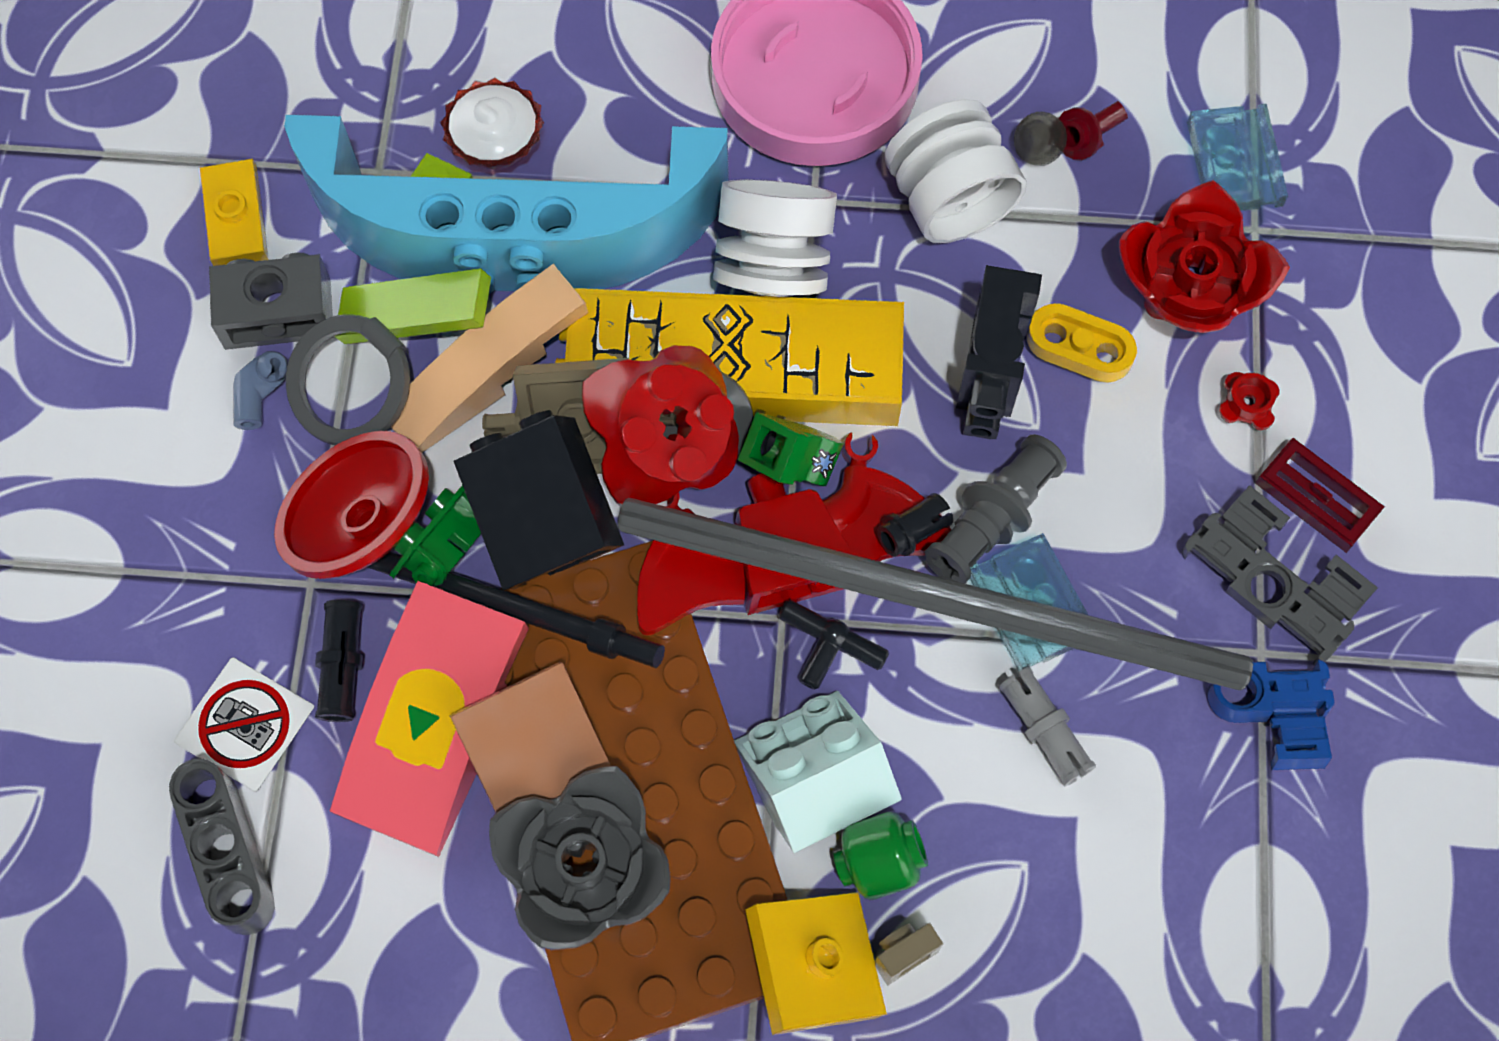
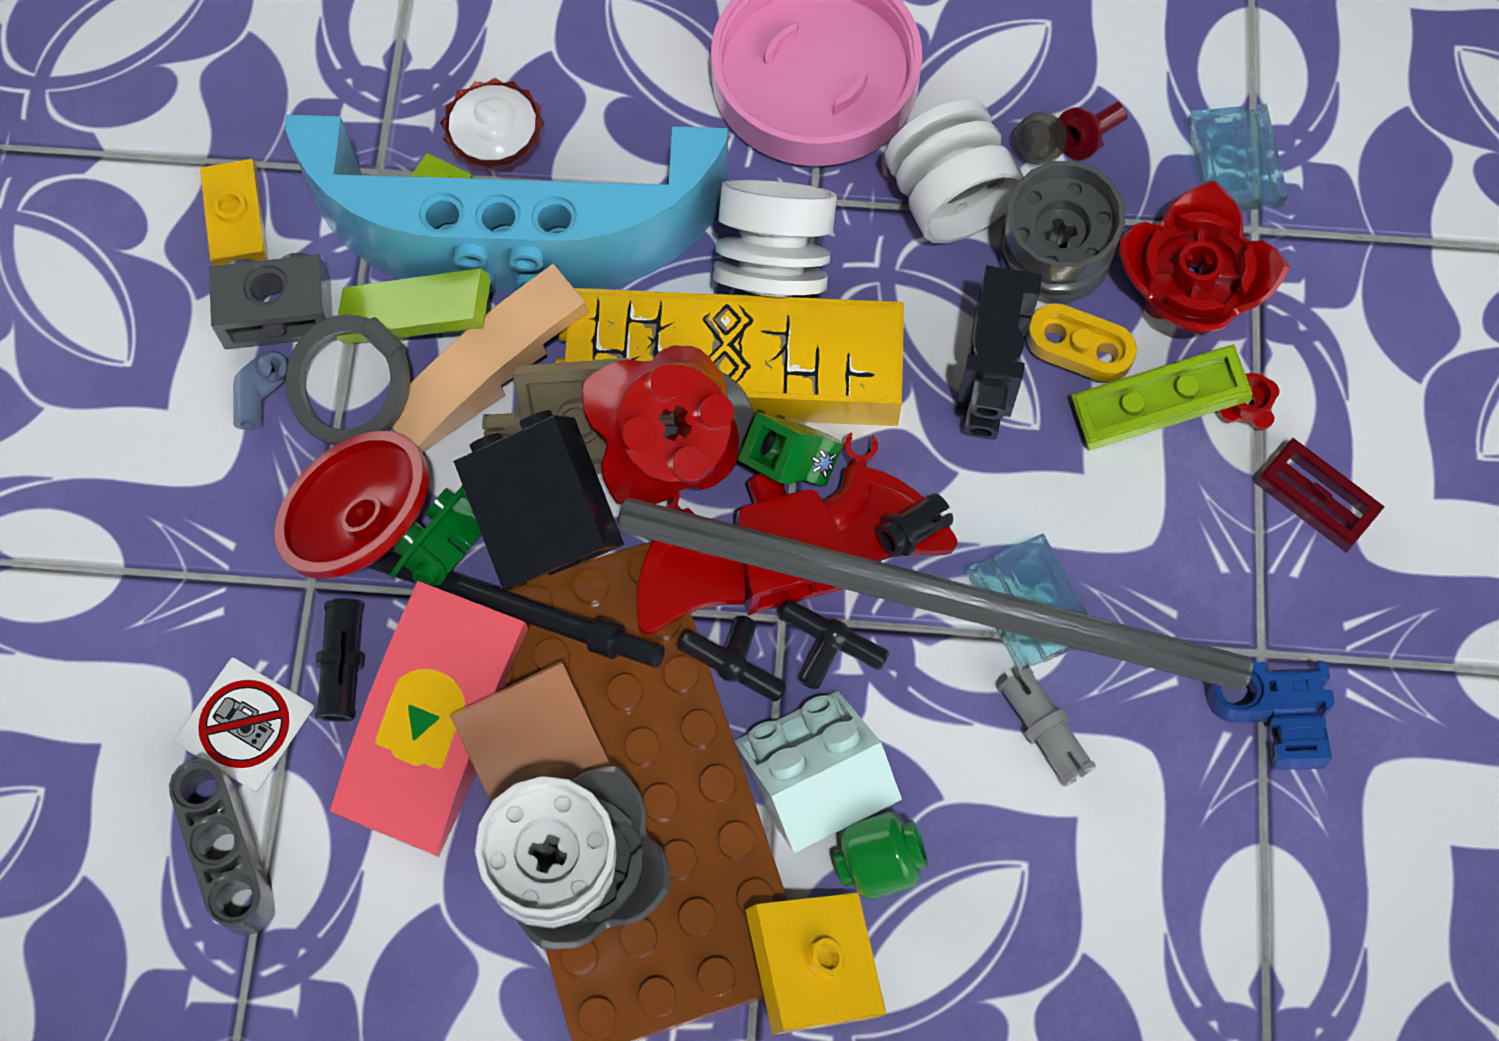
dark tan plate [875,922,944,986] -> none
dark grey piece [925,434,1067,584] -> none
dark grey piece [1182,485,1378,665] -> none
none -> white wheel [475,777,616,928]
none -> black piece [677,616,786,702]
none -> dark grey wheel [1000,161,1125,304]
none -> lime tile [1071,344,1252,451]

